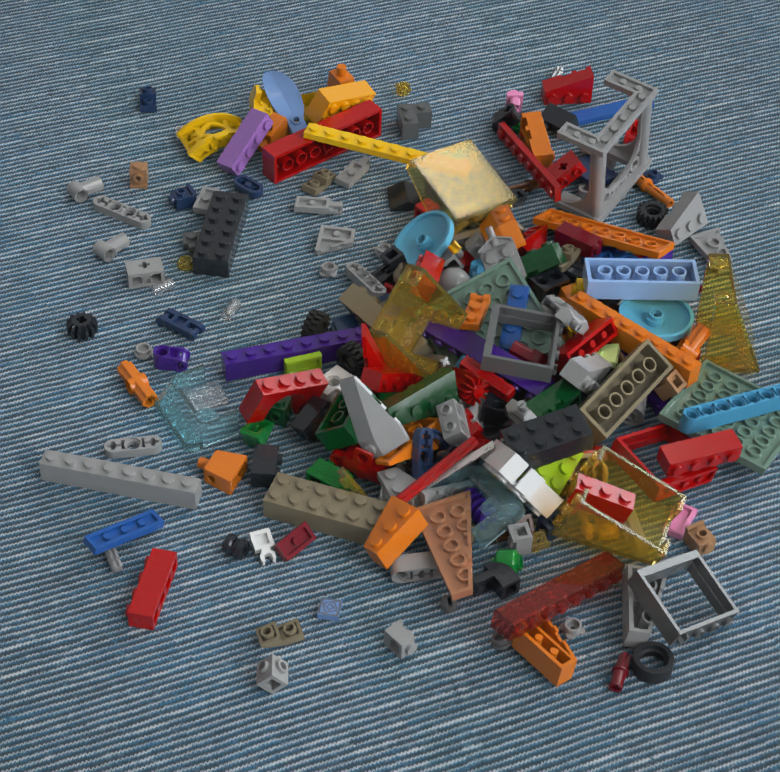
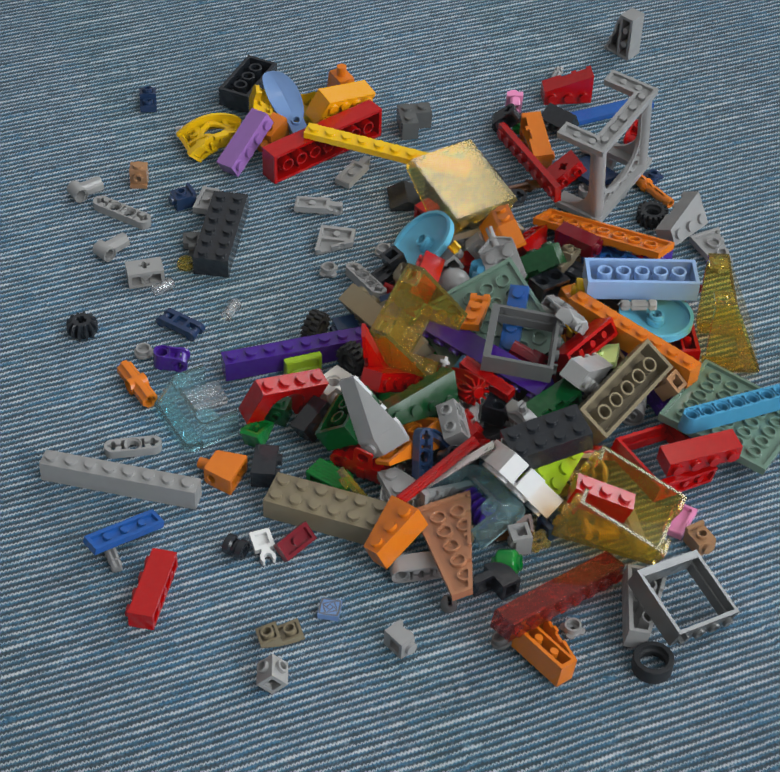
dark blue plate [234,175,263,199] -> none
dark tan slope [301,168,337,196] -> none
clear yellow plate [394,82,412,96] -> none
dark red axle [608,652,632,693] -> none
orange piece [676,323,712,359] -> none
none -> black brick [219,55,277,113]
none -> light grey wedge [604,8,645,61]
none -> light grey axle [620,299,657,311]

